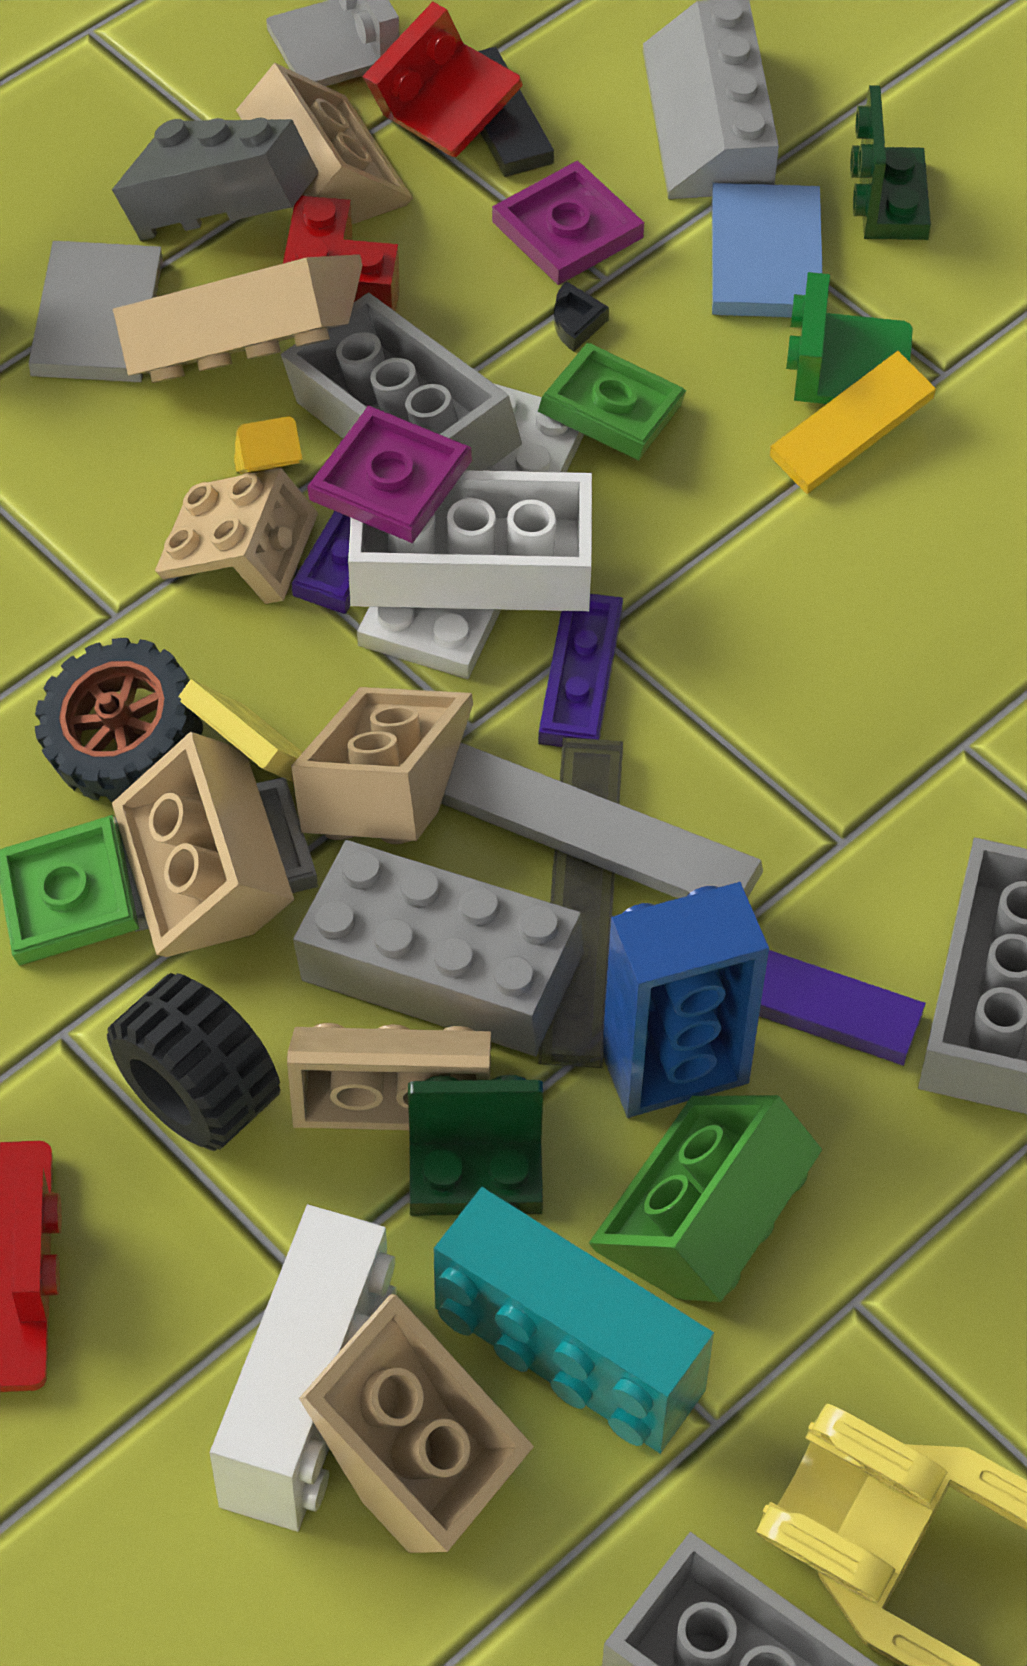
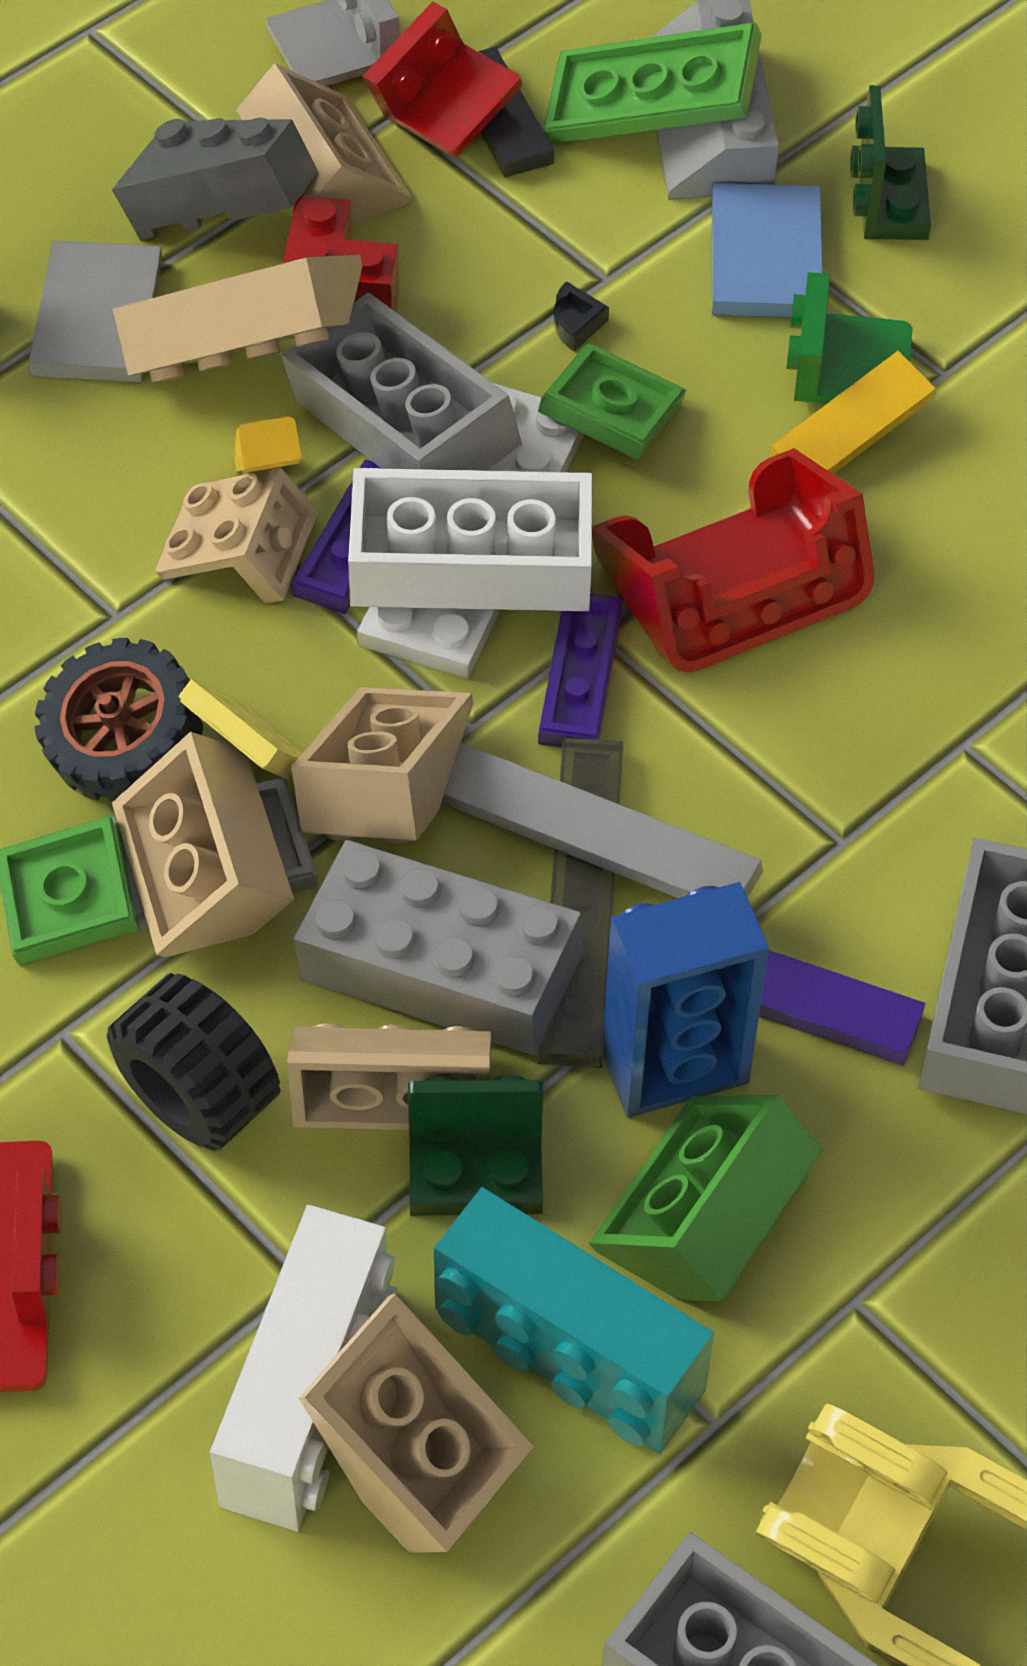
magenta tile [307,405,472,544] -> none
magenta plate [492,160,645,285] -> none
none -> bright green tile [543,22,762,144]
none -> red windscreen [592,448,875,673]

